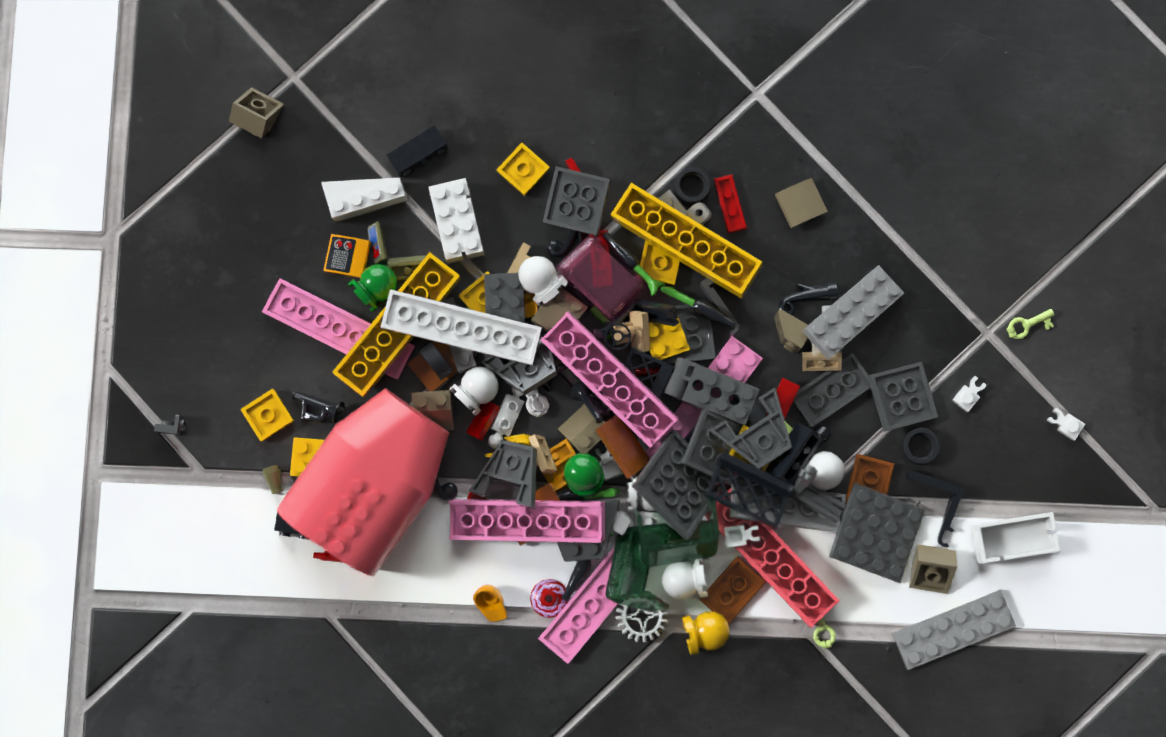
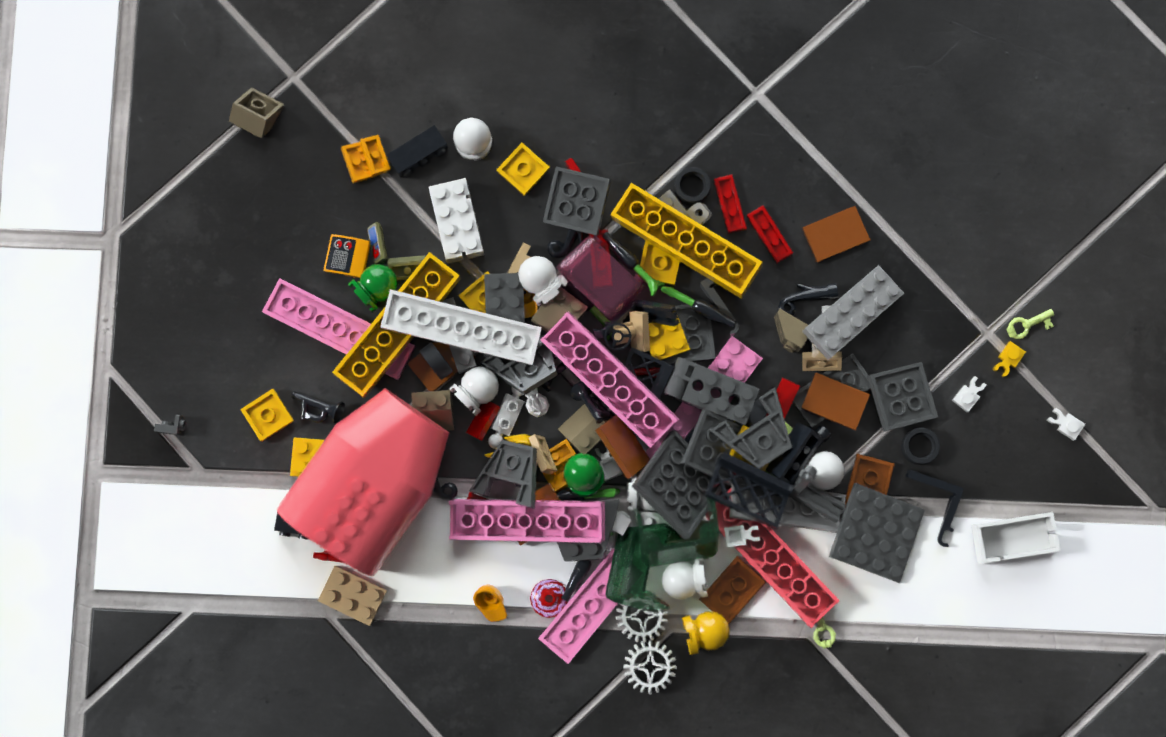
olive cone [262,465,283,494] -> none
white wedge [321,178,407,222] -> none
dark tan slope [775,178,828,228] -> none
light grey plate [892,589,1016,670] -> none
dark tan slope [909,544,957,594] -> none
none -> tan plate [318,566,388,626]
none -> light orange slope [341,135,390,183]
none -> white tile [453,118,492,160]
none -> white gear [624,640,677,694]
none -> red tile [747,205,793,264]
none -> dark orange tile [801,373,870,430]
none -> dark orange tile [802,206,870,263]
none -> yellow plate [993,341,1026,377]

